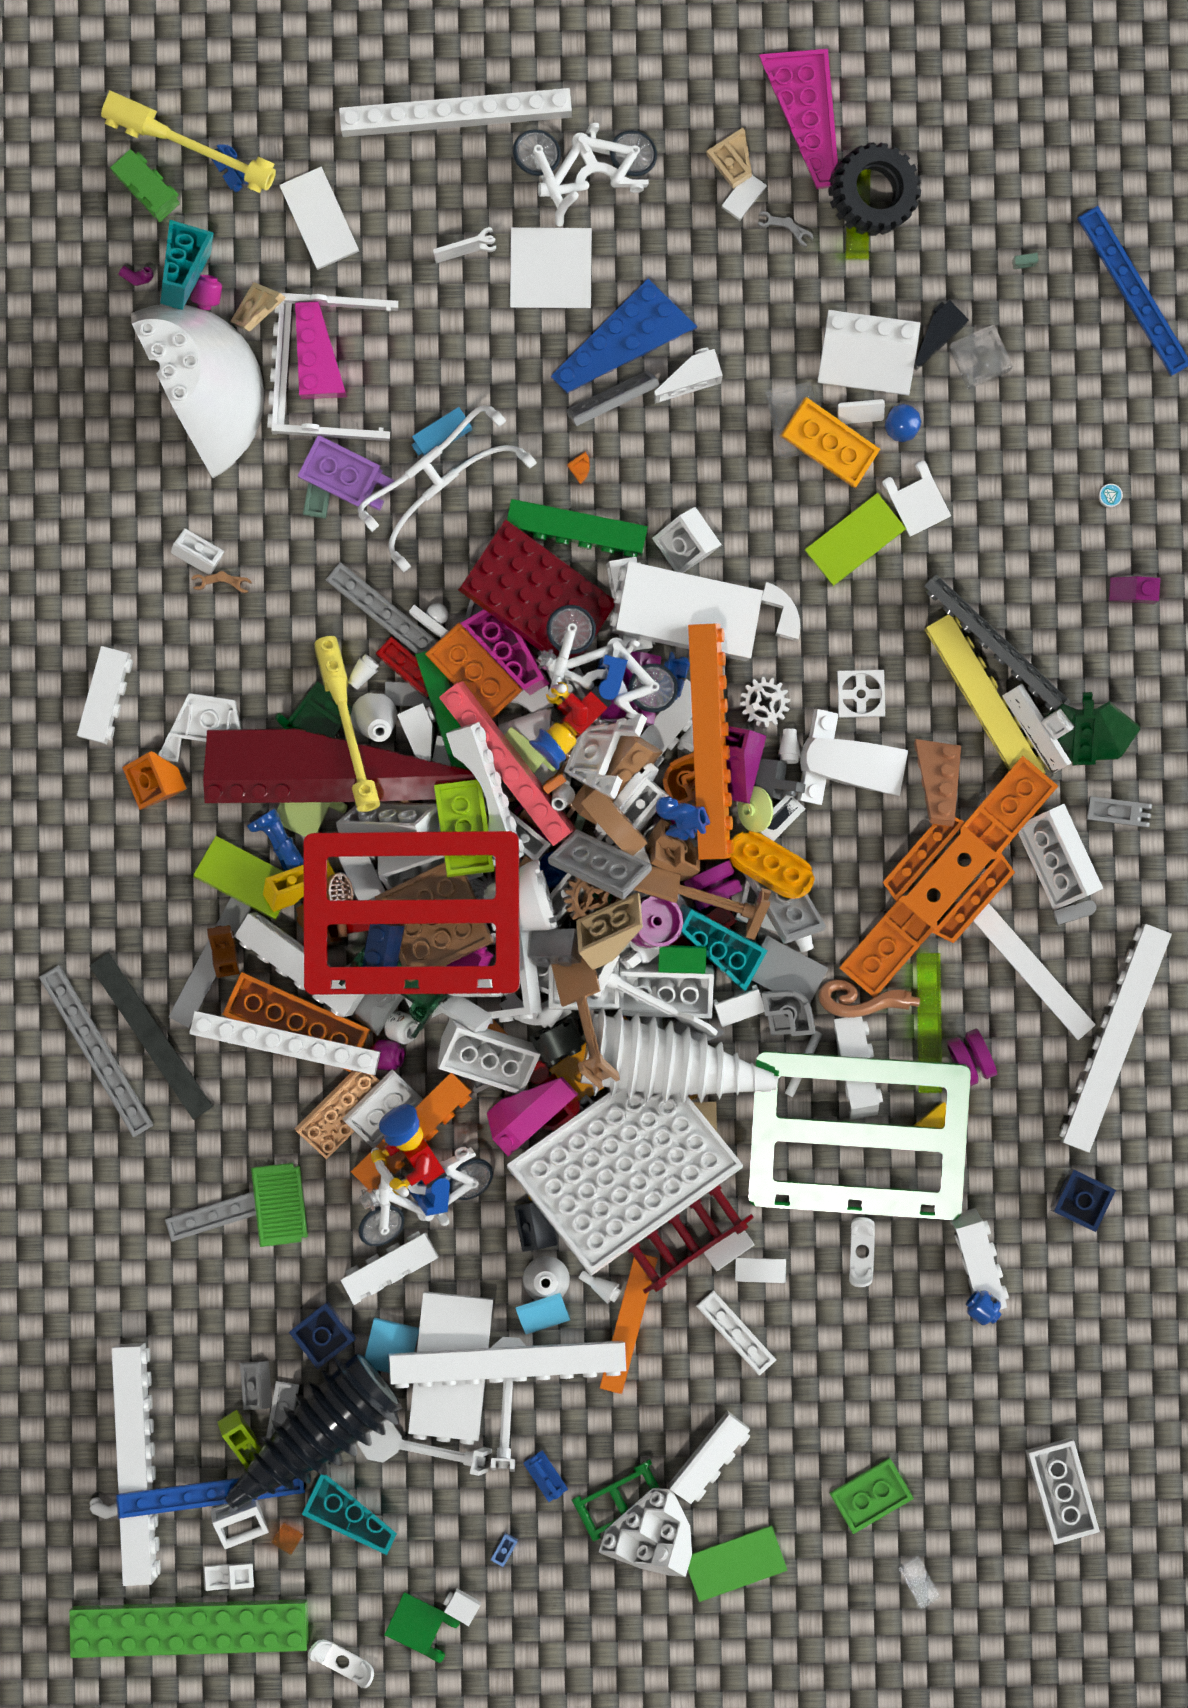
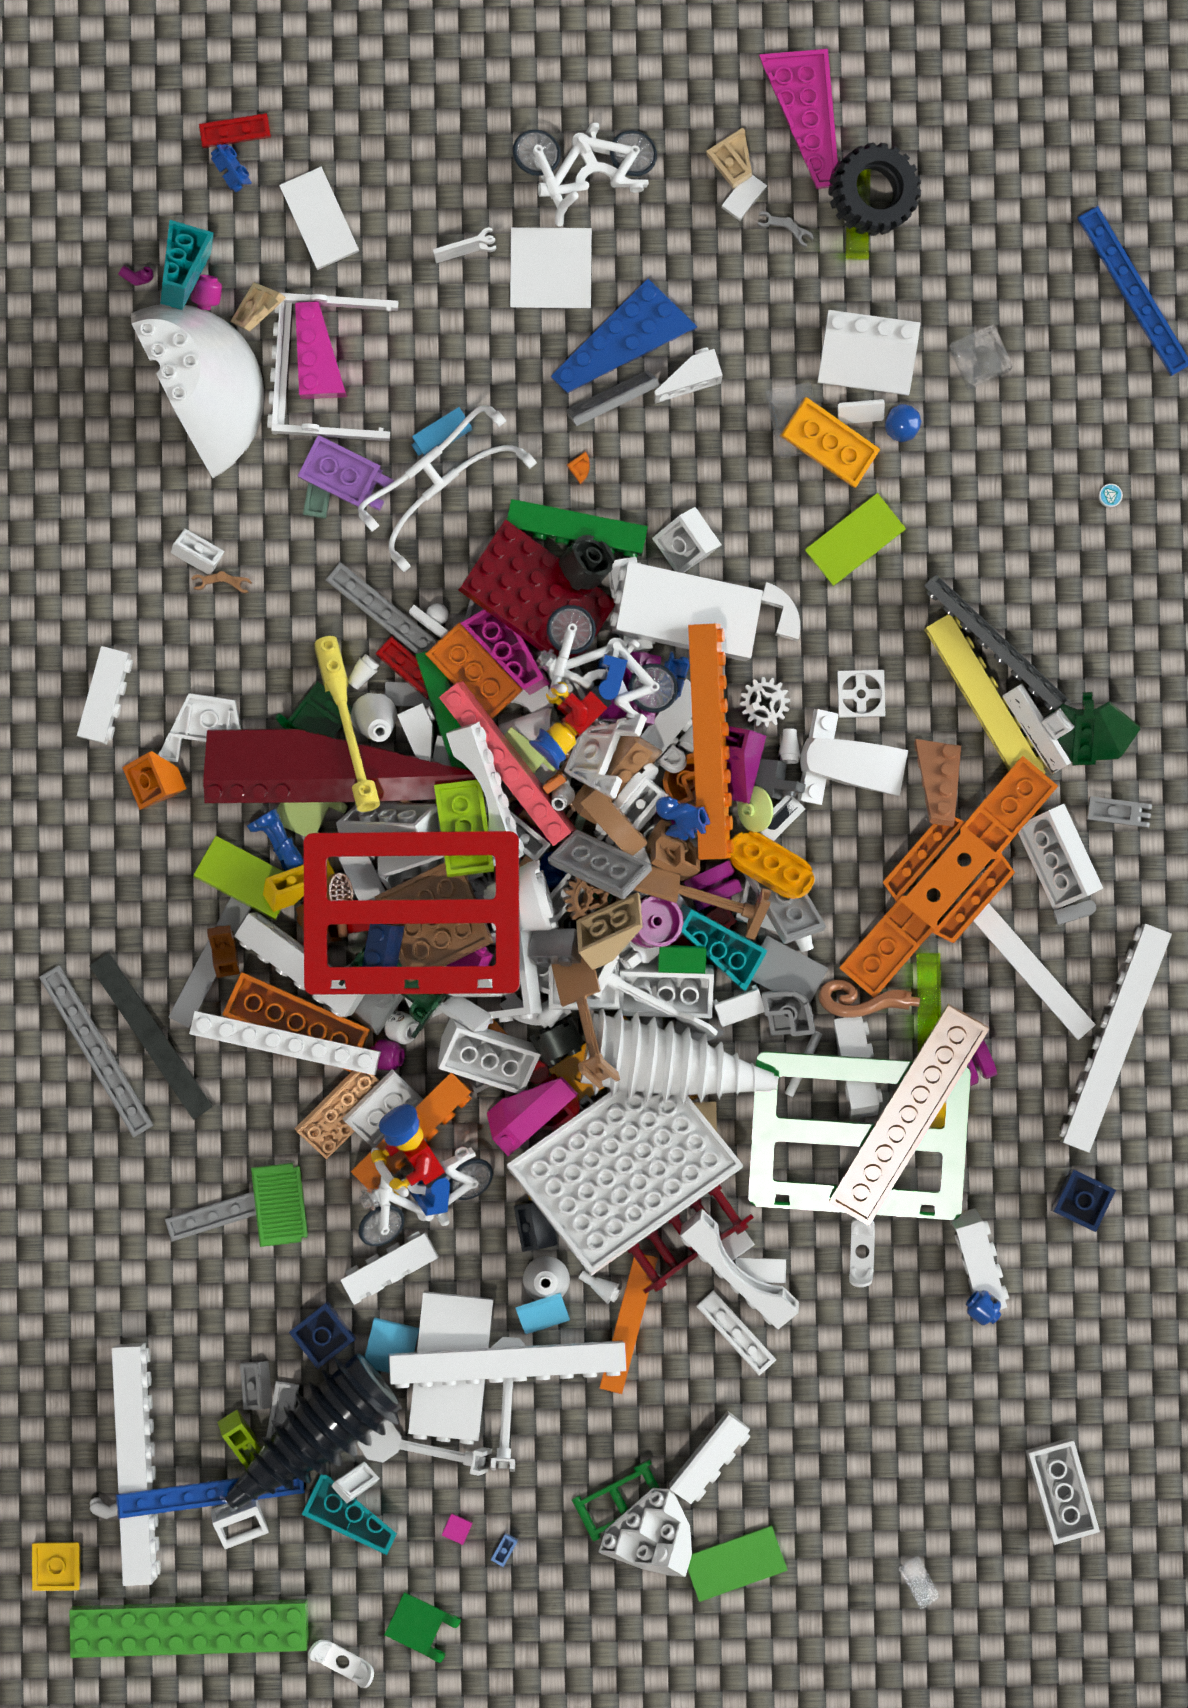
light yellow bar [101,90,276,193] -> none
bright green wedge [110,149,180,223] -> none
white slope [203,1563,254,1591] -> none
clear orange tile [271,1522,304,1555] -> none
white brick [339,88,572,137] -> none
white brick [443,1588,481,1626] -> none
blue hinge [523,1450,568,1502] -> none
bright green tile [829,1457,914,1534] -> none
white flag [882,461,951,537] -> none
black slope [914,300,969,371] -> none
sand green tile [1012,253,1039,269] -> none
magenta slope [1109,576,1160,604] -> none
none -> yellow plate [32,1542,80,1591]
none -> red tile [199,113,271,148]
none -> white tile [332,1461,380,1503]
none -> dark pink tile [442,1513,473,1545]
none -> pearl dark grey brick [559,535,614,590]
none -> white tile [658,745,687,773]
none -> white arch [680,1209,799,1329]
none -> plate [828,1004,989,1226]

